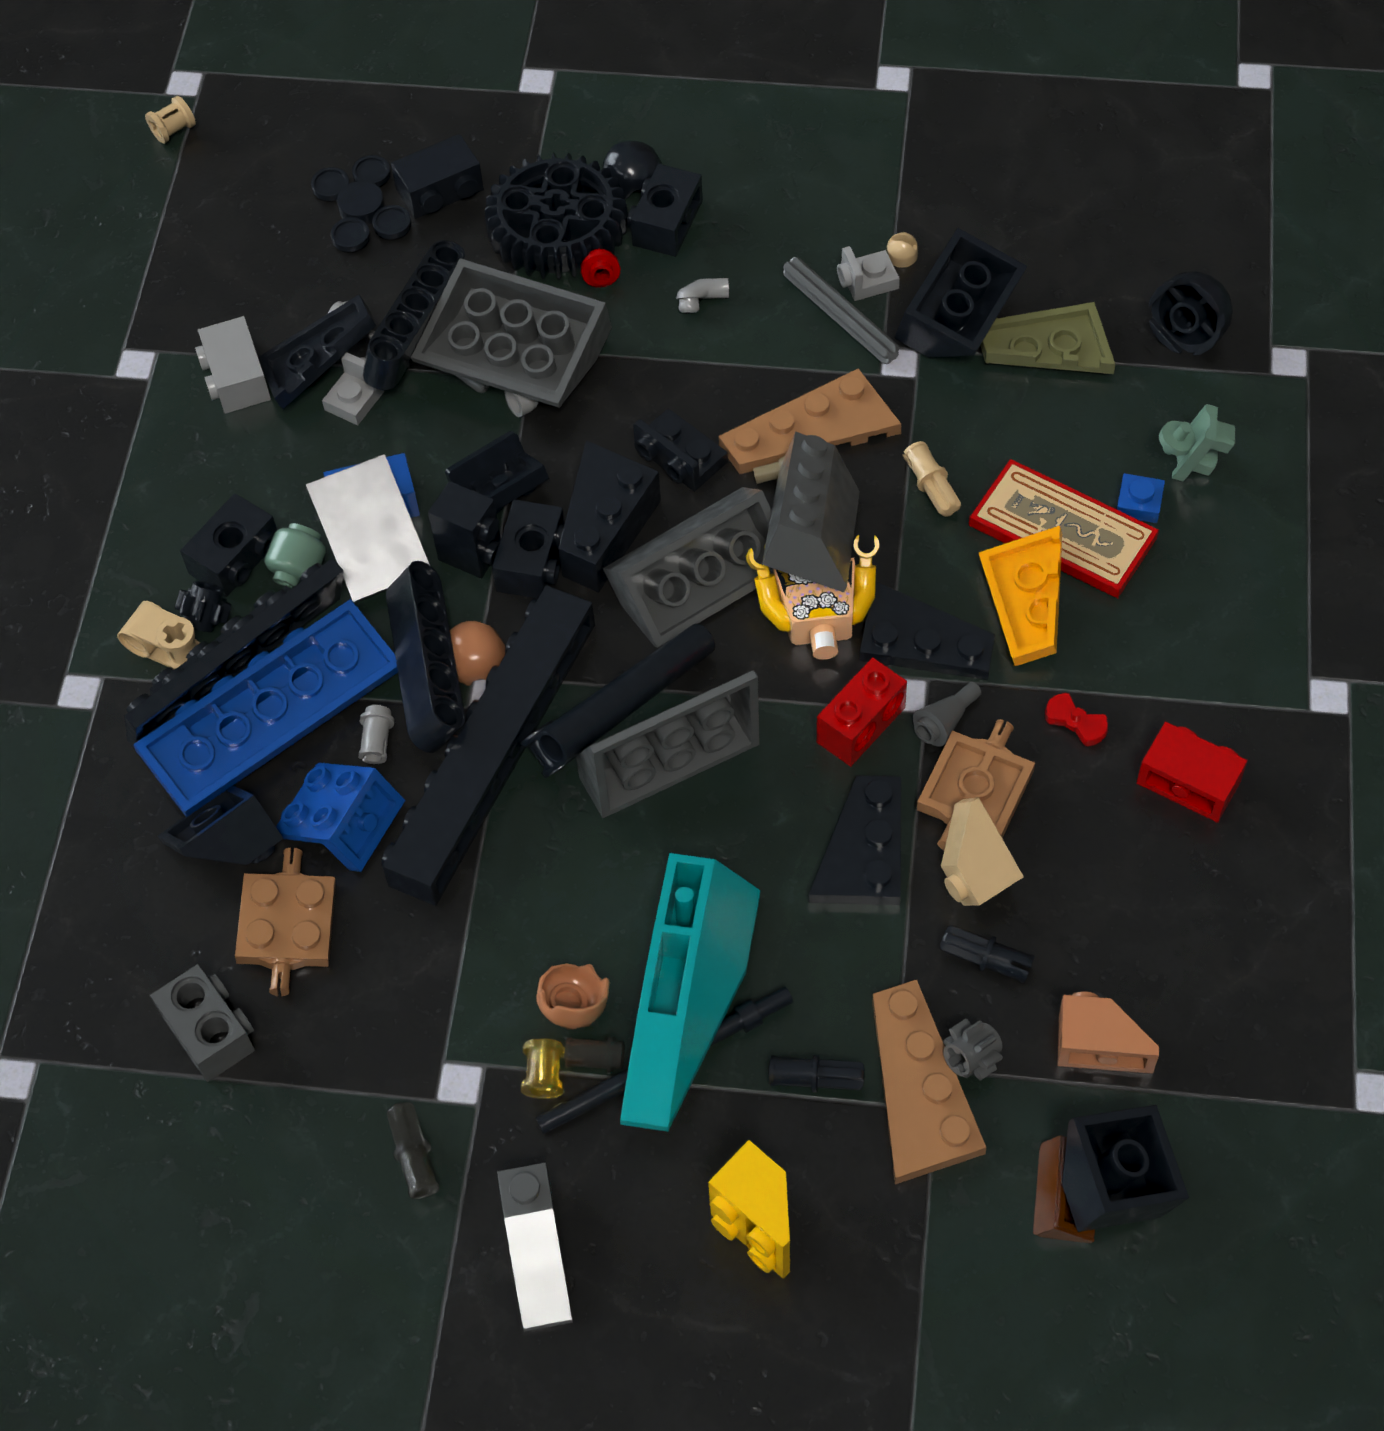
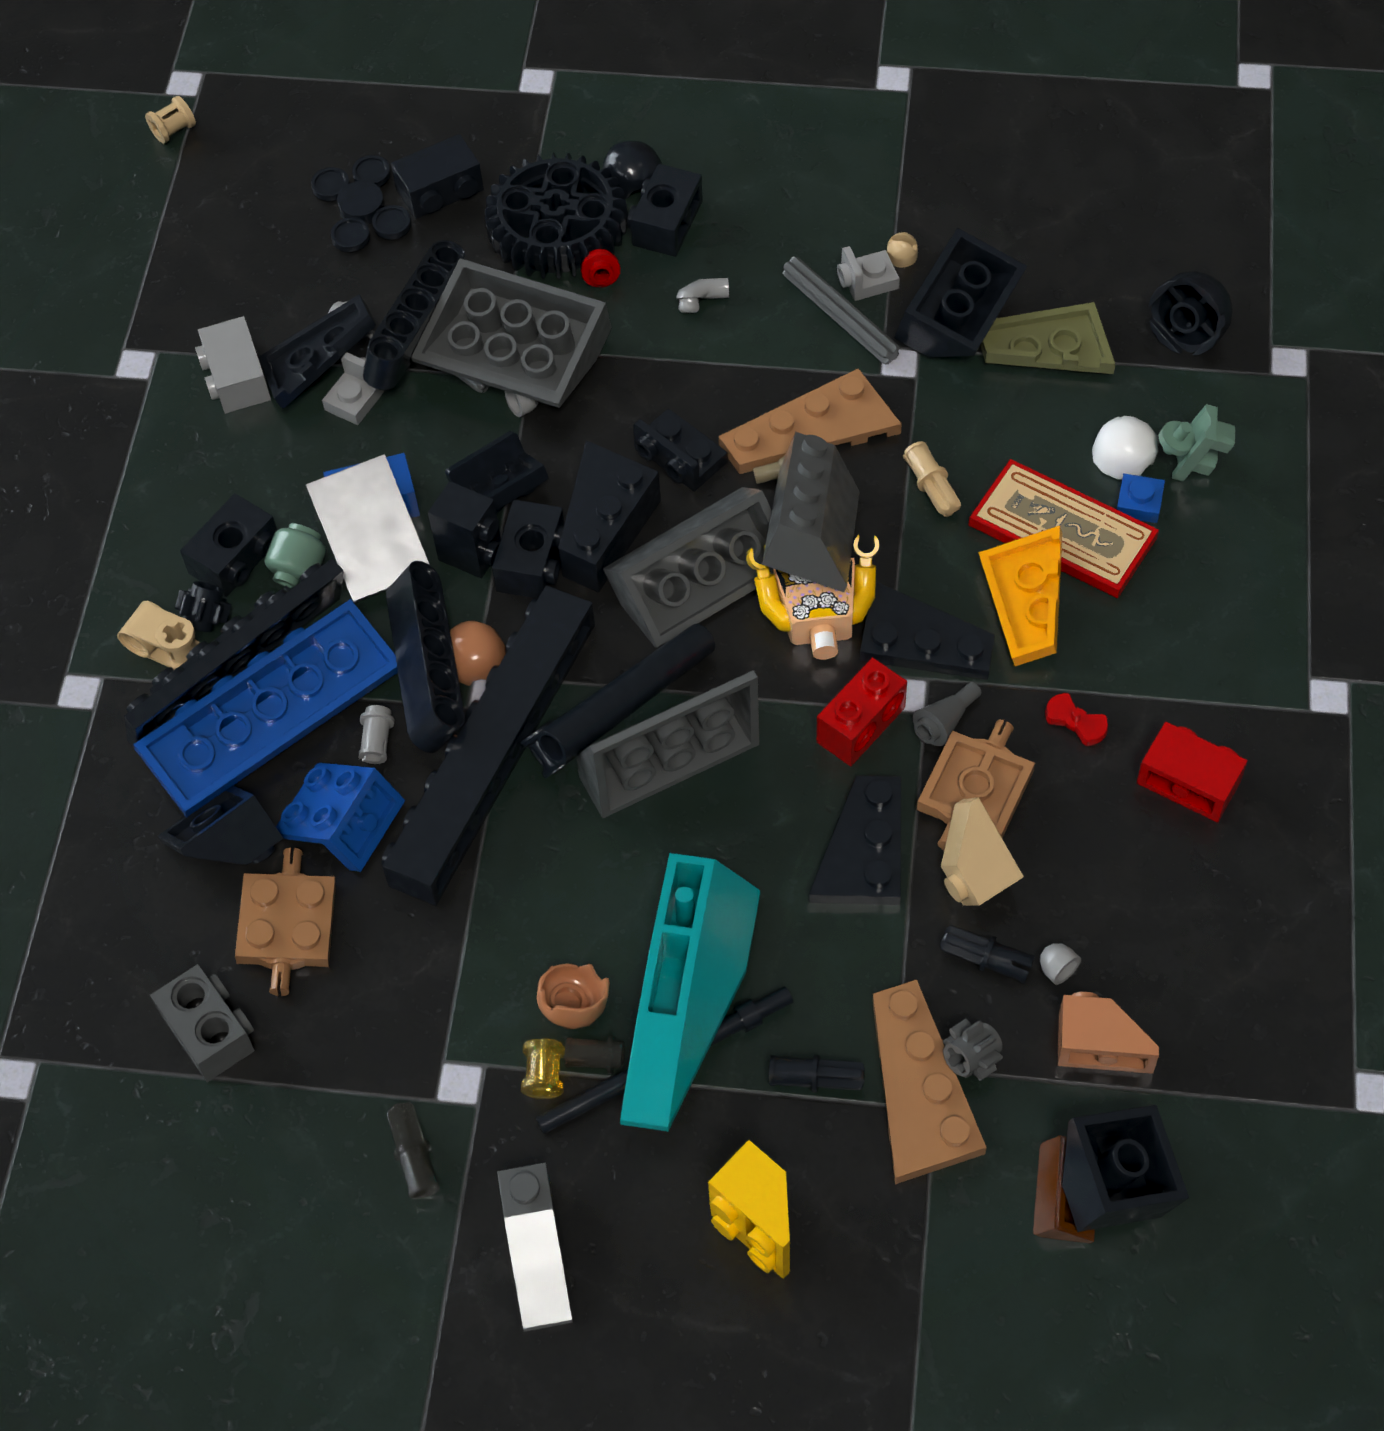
none -> light grey hinge [1040,943,1081,985]
none -> white hair [1092,416,1158,479]

